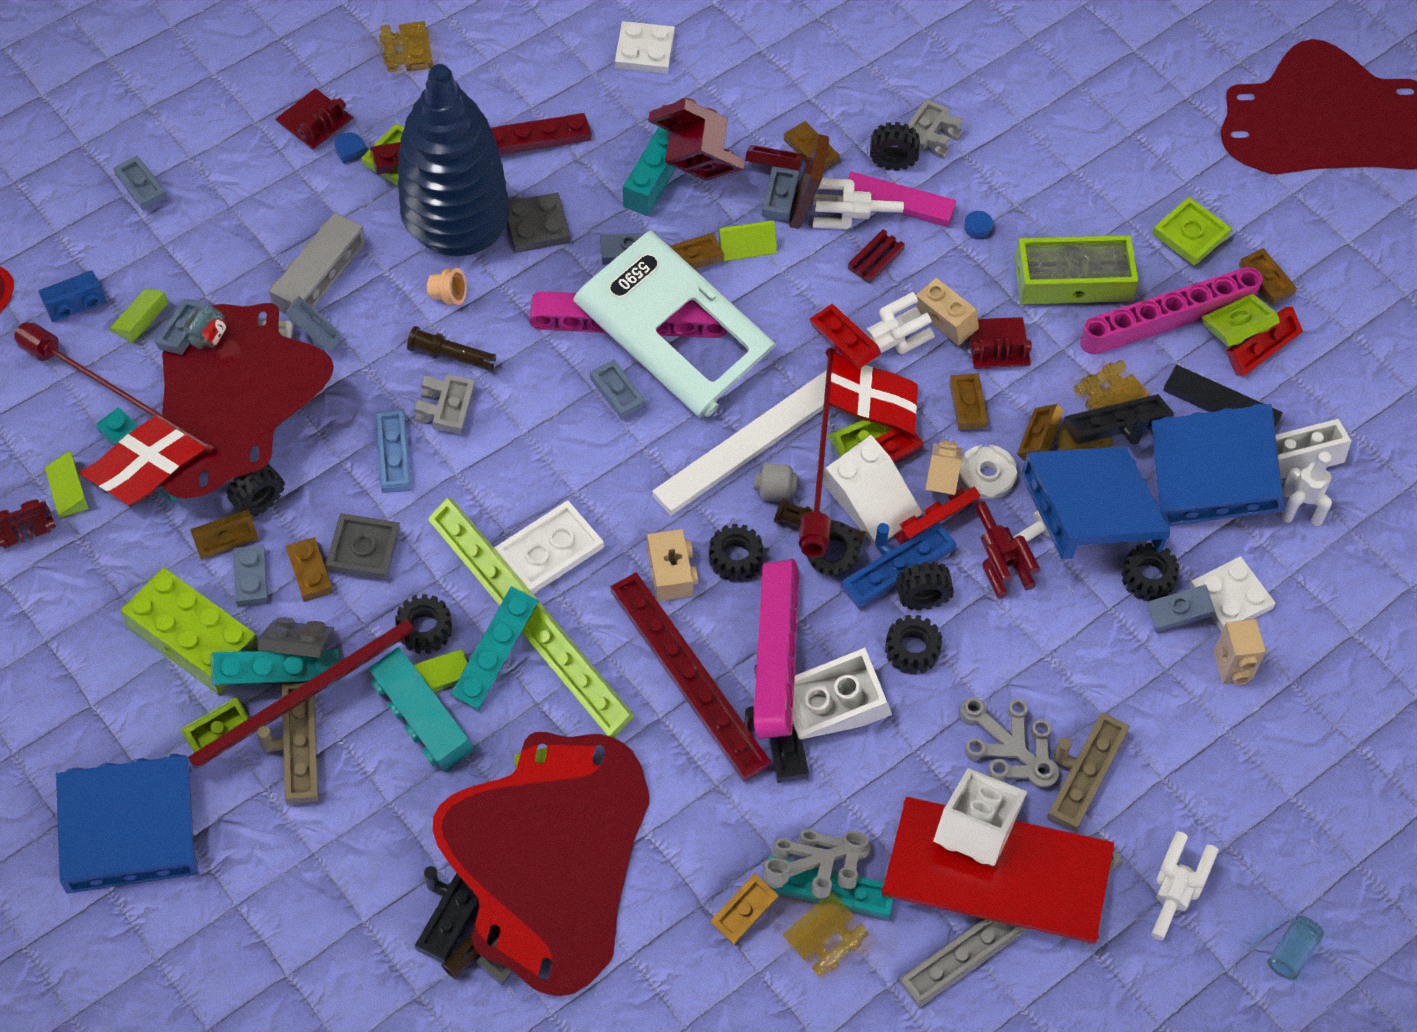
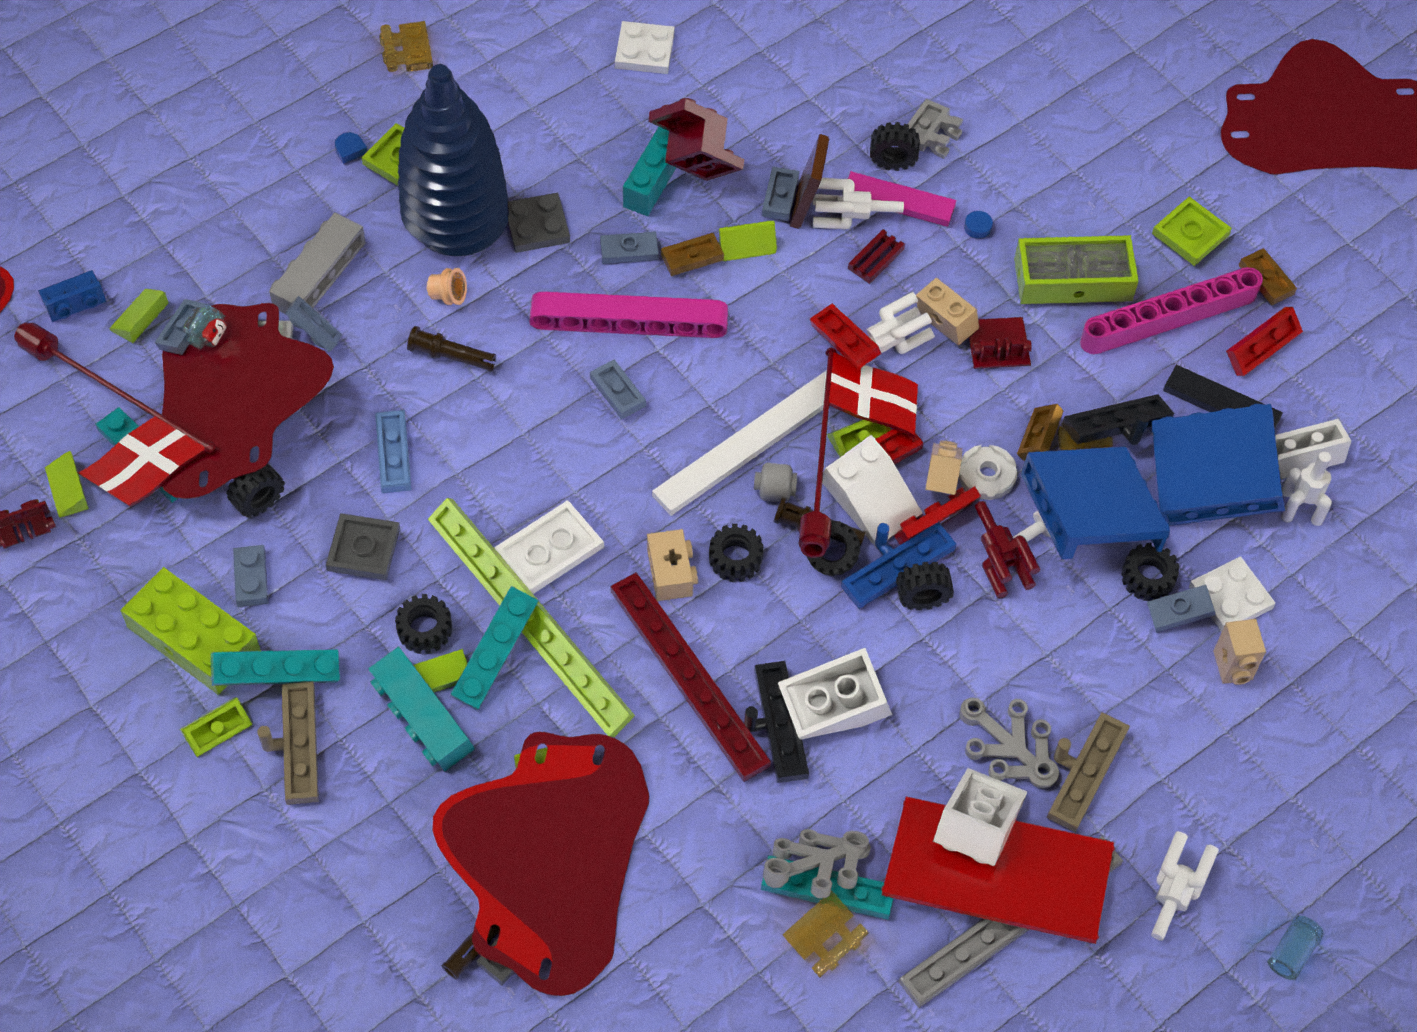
blue panel [56,754,199,893] -> none
sand blue plate [113,155,167,211] -> none
dark red tile [188,619,413,769] -> none
pearl gold plate [190,509,259,559] -> none
dark grey plate [258,617,334,658] -> none
dark red hinge [275,88,353,150] -> none
pearl gold plate [286,537,333,602] -> none
dark red plate [370,113,592,175] -> none
light grey plate [414,374,475,434] -> none
black plate [415,866,479,963] -> none
light aqua piece [573,230,777,418] -> none
pearl gold plate [710,873,779,945] -> none
dark red tile [745,145,804,171] -> none
dark pink beam [754,559,799,739] -> none
pearl gold plate [784,121,840,171] -> none
black tyre [885,615,942,675] -> none
pearl gold plate [949,373,988,430] -> none
clear yellow plate [1074,360,1150,410] -> none
lime plate [1201,293,1280,347] -> none

